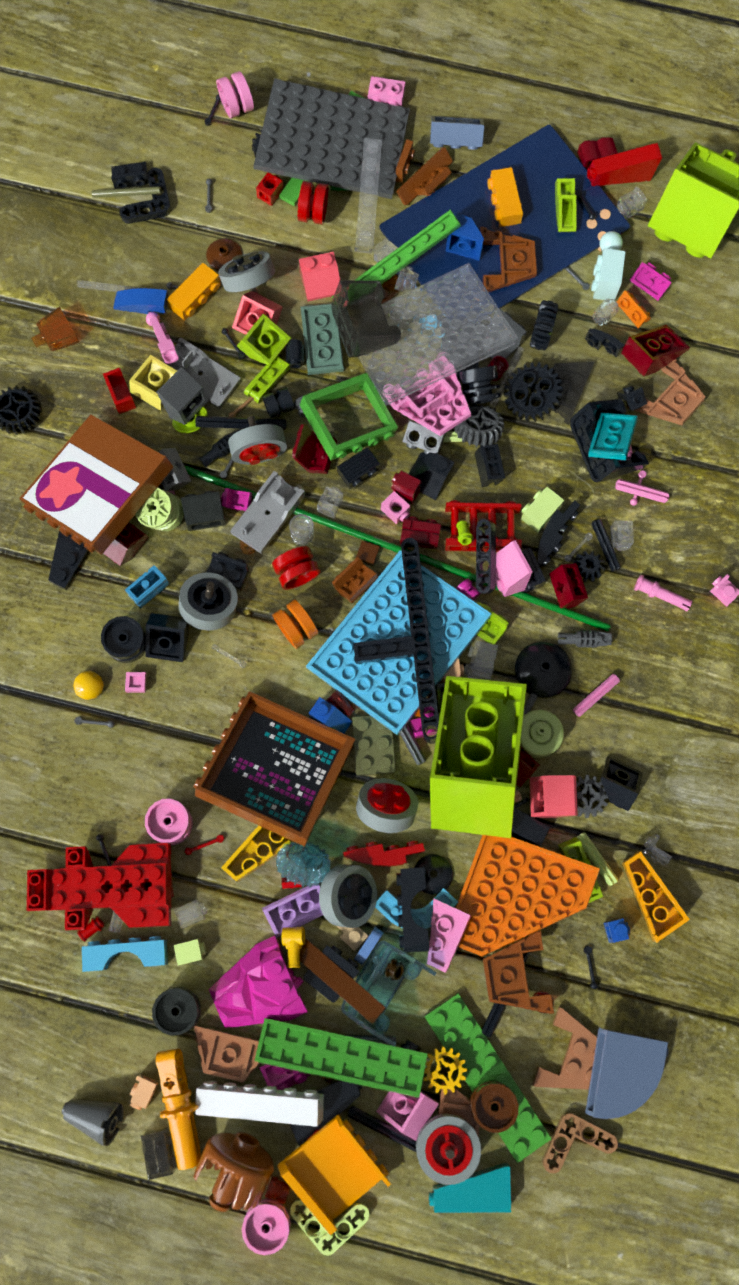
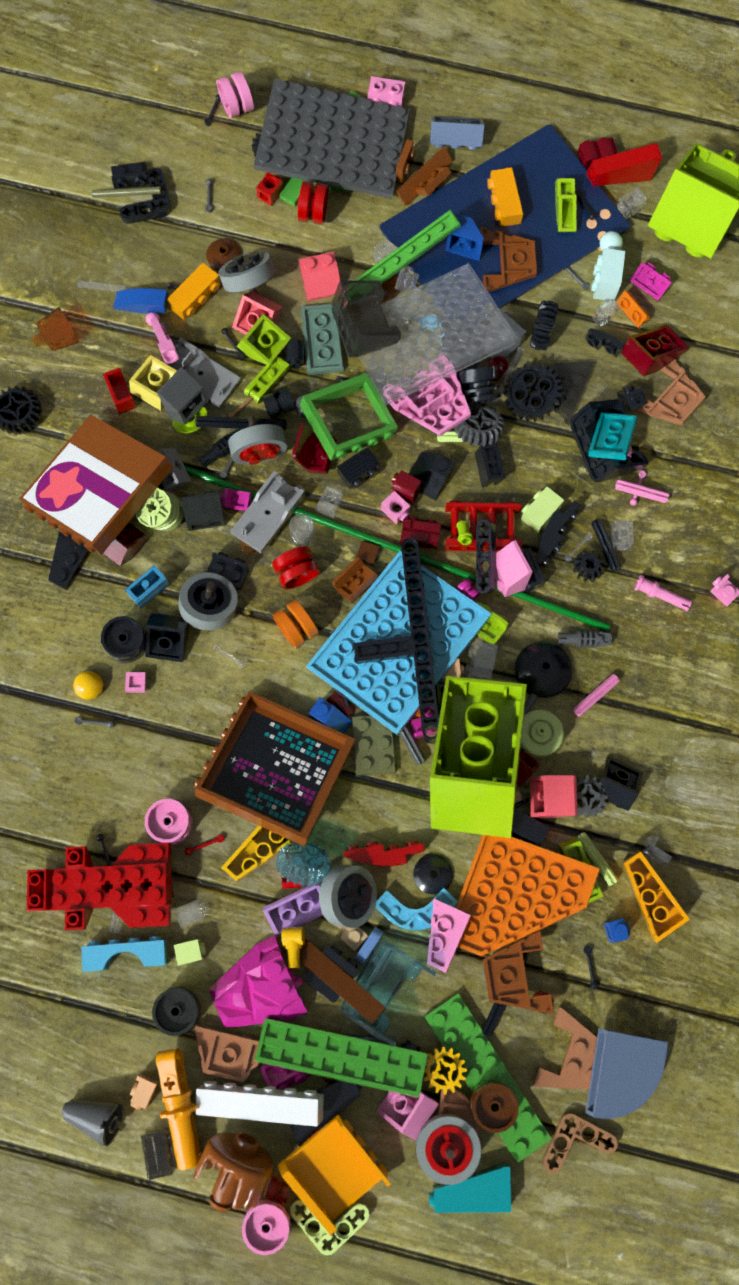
red pin [77,916,105,942] -> none
black axle [347,1106,417,1152] -> none
clear arch [354,138,382,253] -> none
light grey wheel [356,778,418,833] -> none
dark brown plate [385,958,404,981] -> none
black arch [396,868,429,952] -> none
brick [402,419,446,454] -> none
dark red brick [549,563,588,608] -> none

